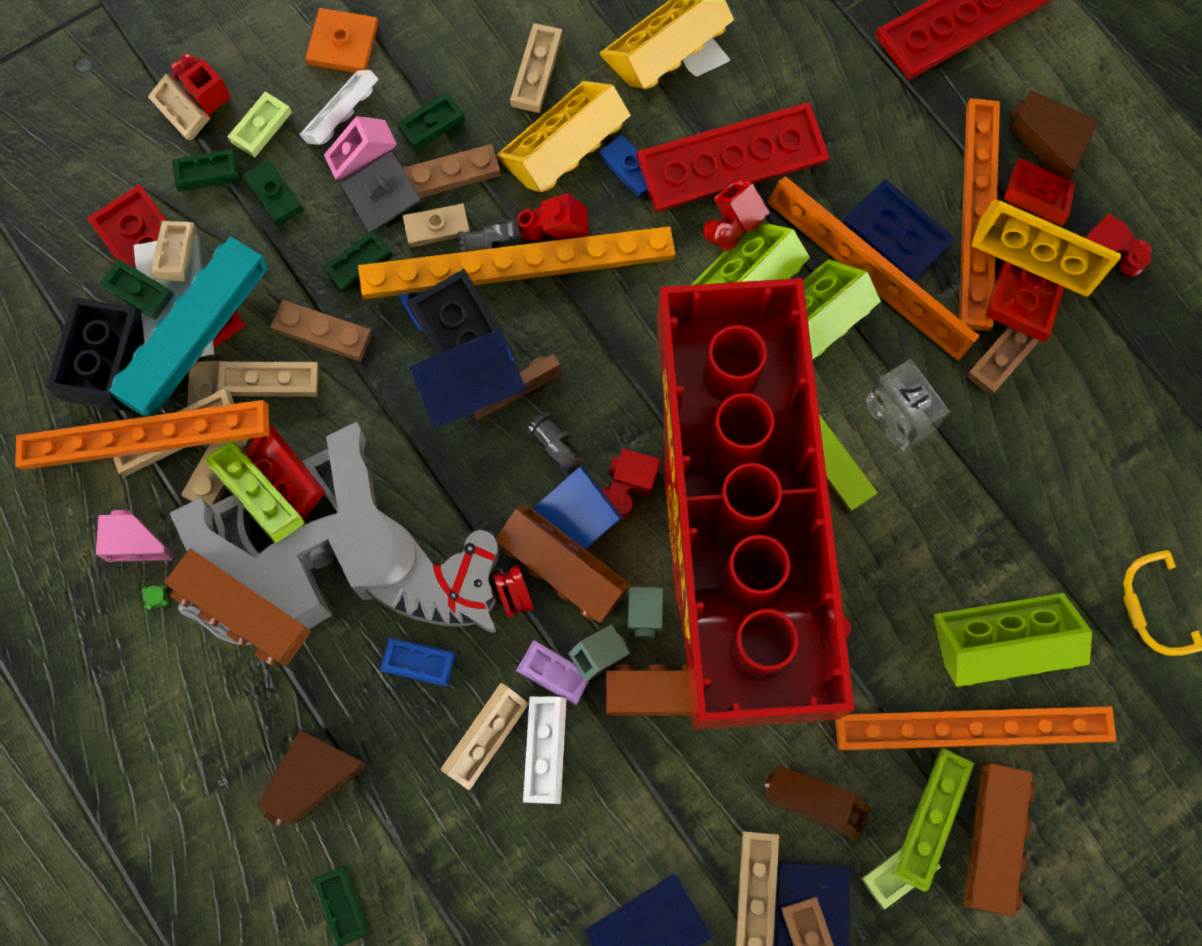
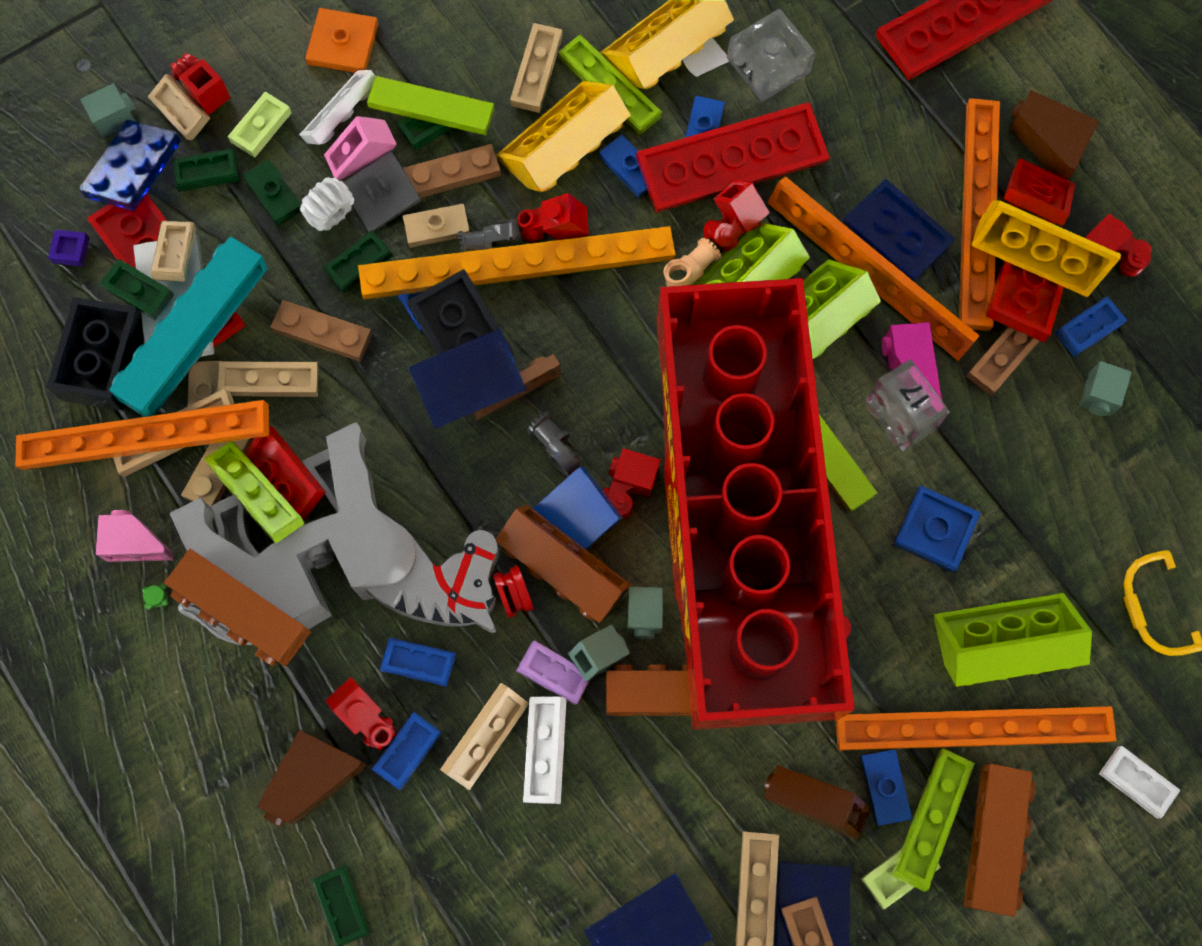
none -> dark purple plate [48,230,90,267]
none -> clear blue plate [79,120,182,211]
none -> sand green brick [80,83,136,138]
none -> white gear [300,177,354,231]
none -> red brick [326,677,397,751]
none -> lime tile [367,76,495,135]
none -> blue plate [372,712,442,791]
none -> lime tile [558,34,662,135]
none -> light nougat connector [663,238,721,287]
none -> blue plate [685,96,725,138]
none -> clear brick [727,8,816,102]
none -> blue plate [860,749,912,826]
none -> dark pink slope [881,322,944,424]
none -> blue tile [893,485,981,573]
none -> blue plate [1055,296,1127,357]
none -> sand green brick [1079,361,1132,416]
none -> white plate [1099,746,1180,819]

